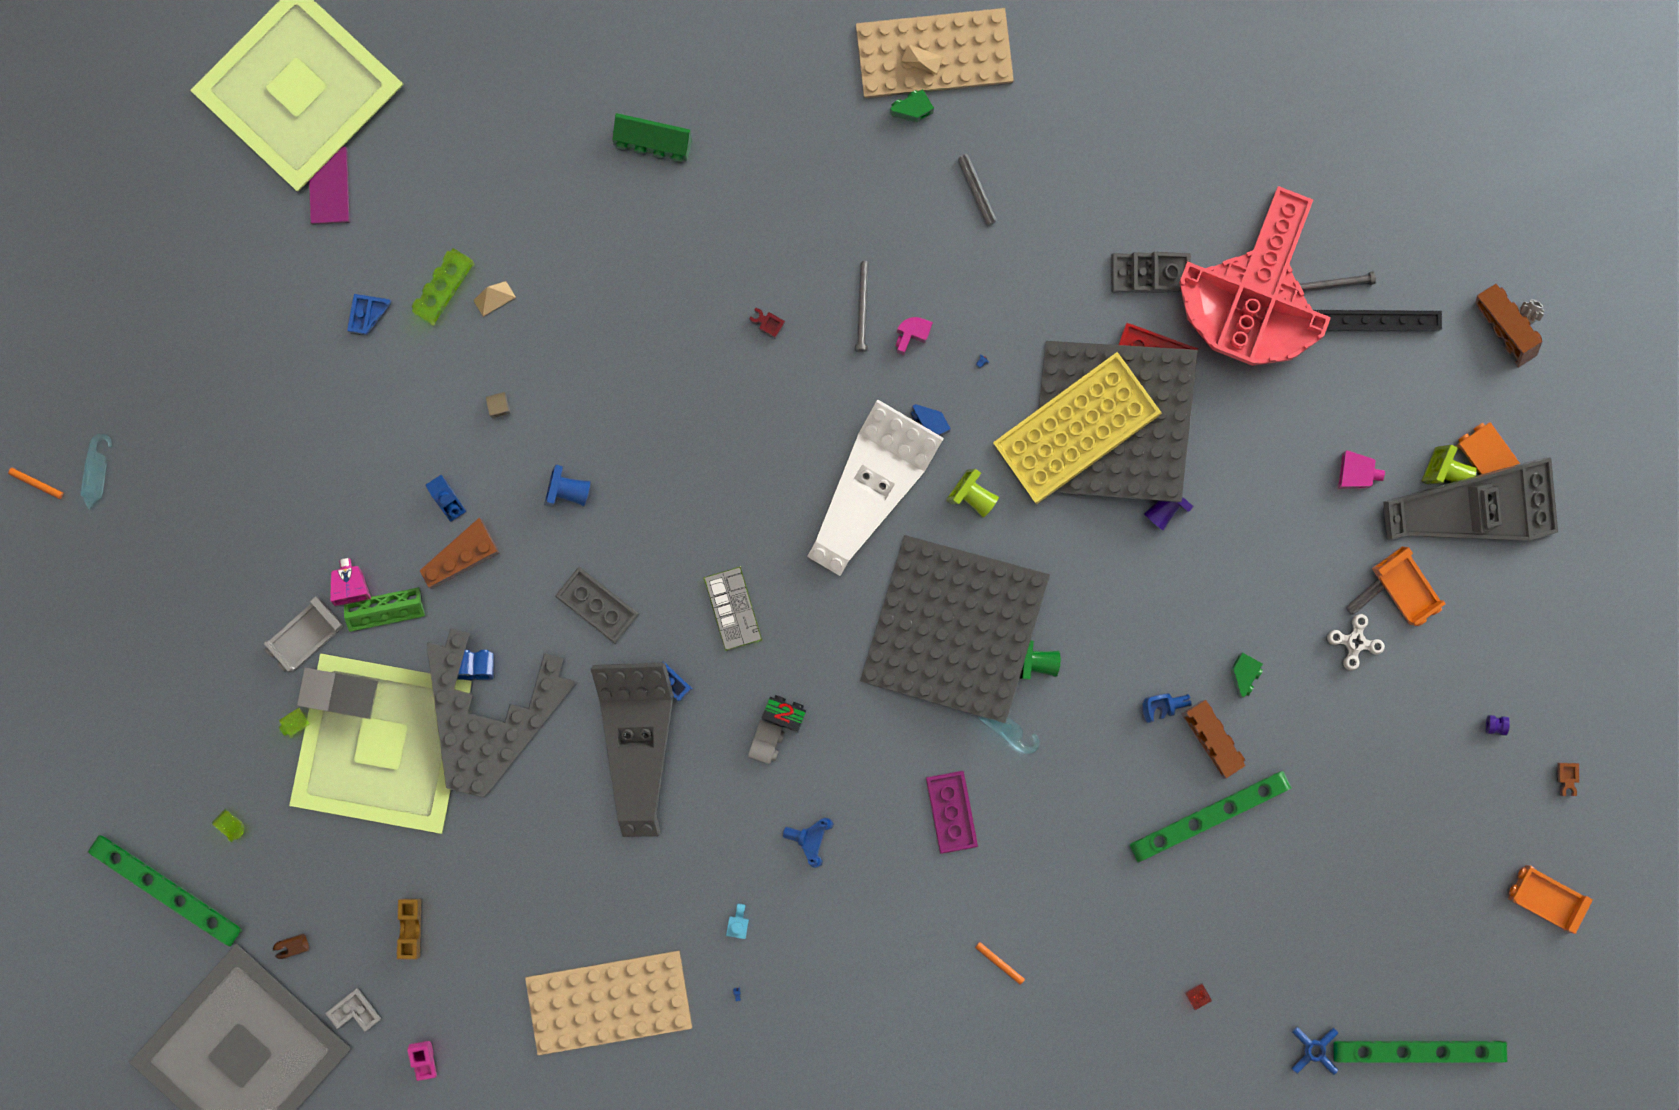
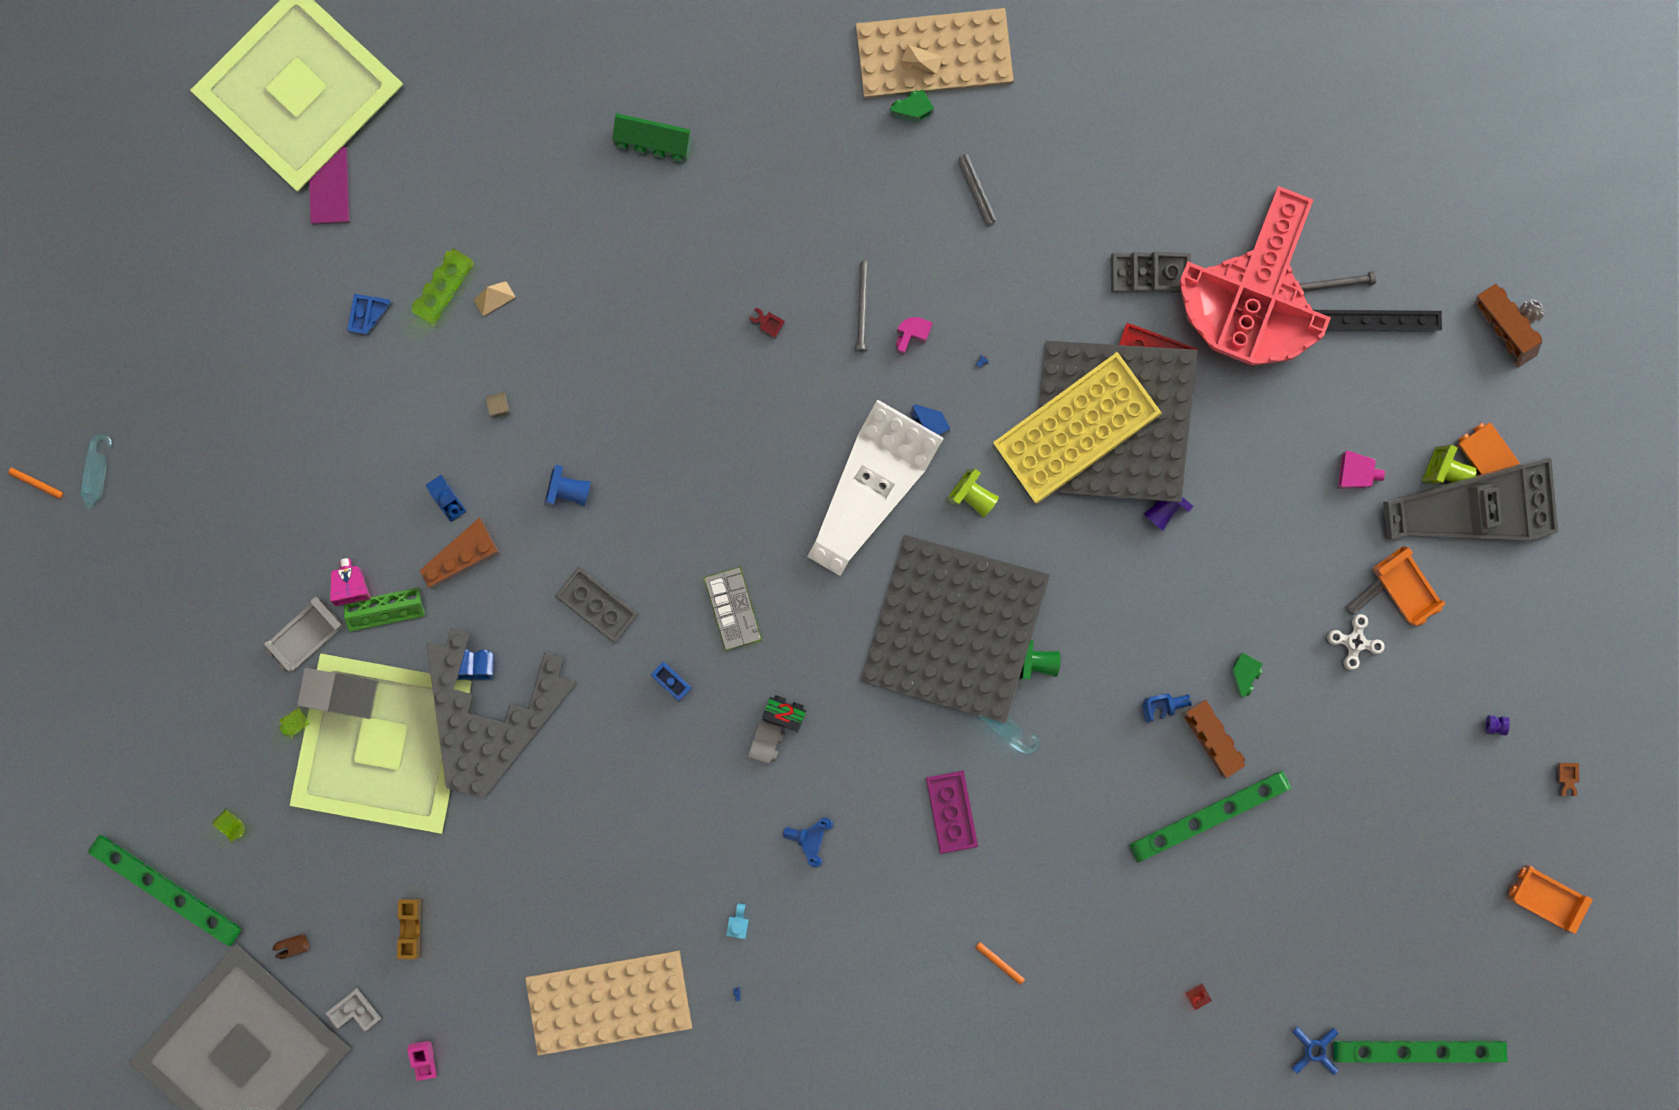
dark grey wing [591,662,674,837] -> none

